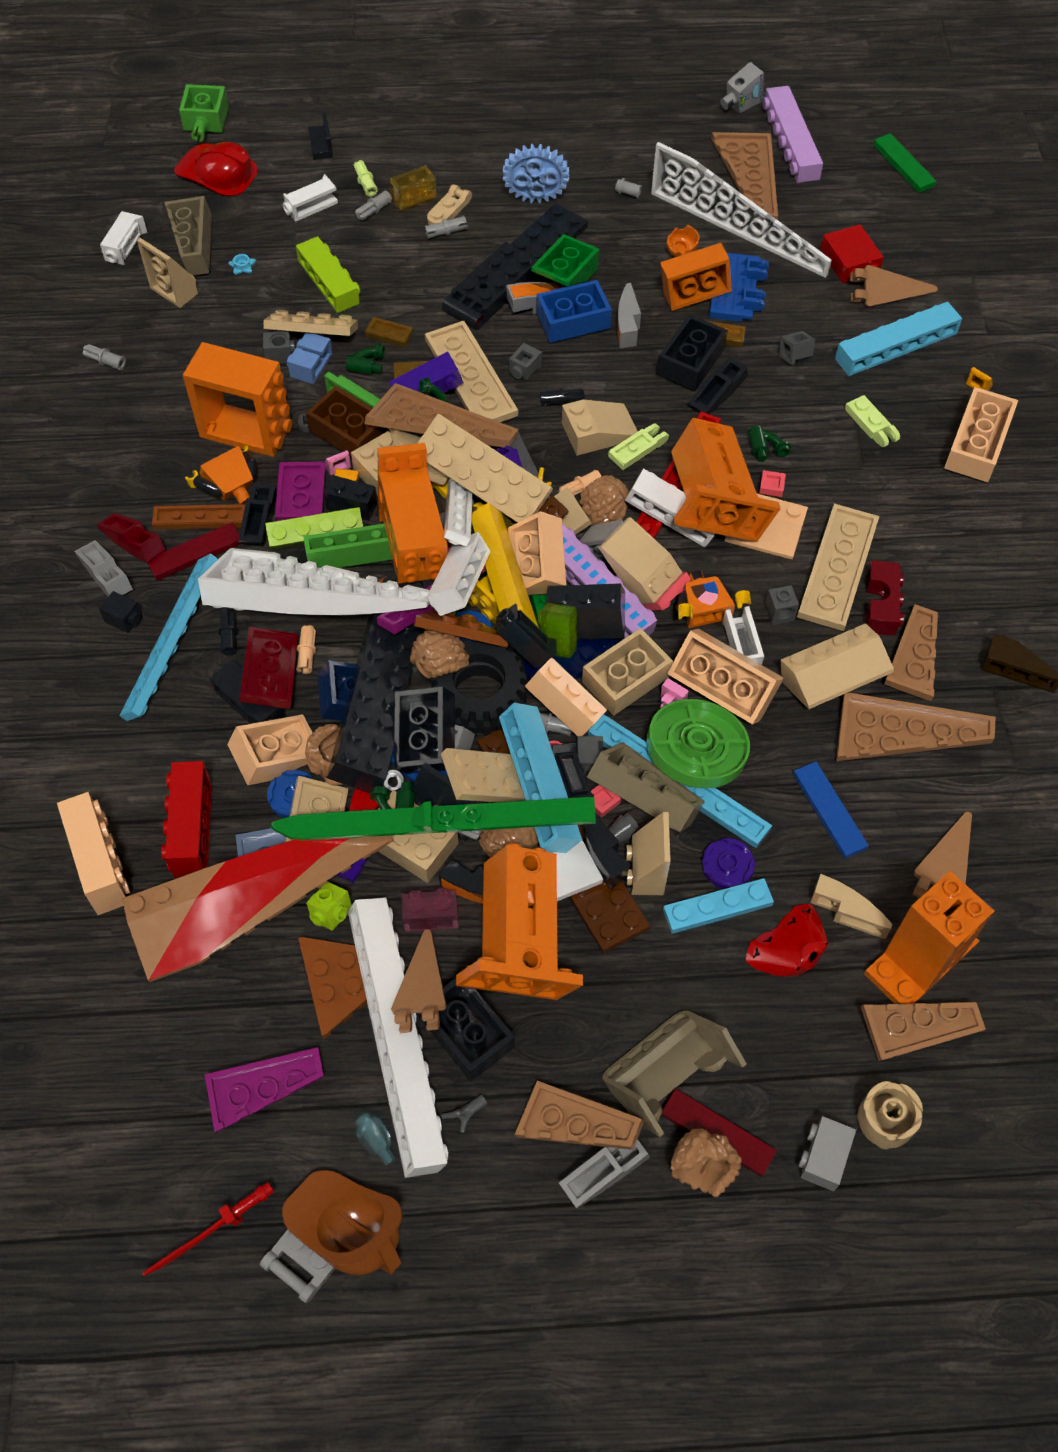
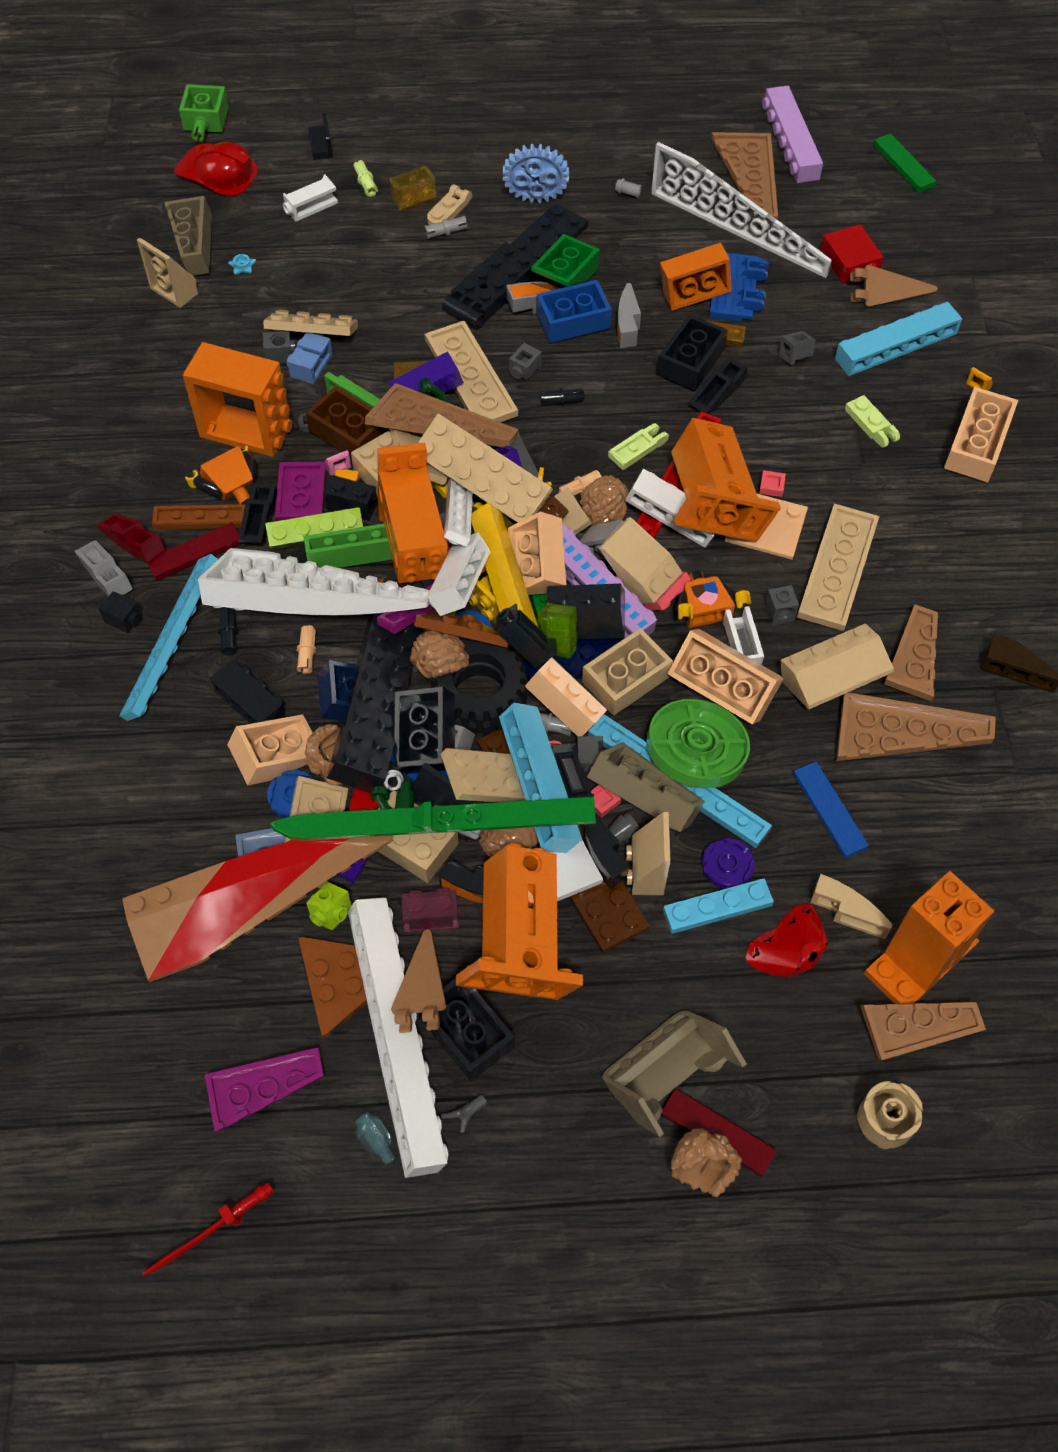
light nougat brick [57,792,131,915] -> none
light grey axle [83,344,126,370] -> none
white window [100,211,147,265] -> none
red brick [161,761,212,879] -> none
dark red tile [239,627,298,709] -> none
light grey plate [260,1229,335,1304] -> none
dark orange piece [282,1170,402,1275] -> none
lime brick [296,236,360,313] -> none
dark green plant [346,343,385,375] -> none
light grey axle [355,191,392,220] -> none
pearl gold tile [365,317,413,348] -> none
medium nougat wing [515,1081,644,1150] -> none
light grey slope [559,1139,650,1208] -> none
tan slope [562,399,638,456] -> none
bright pink tile [660,678,689,708] -> none
orange hair [666,225,700,257] -> none
light grey torso [720,62,763,113] -> none
dark green plant [748,426,792,462] -> none
light grey brick [798,1116,856,1191] -> none
dark red arch [866,560,904,636] -> none
medium nougat flag [913,812,972,898] -> none

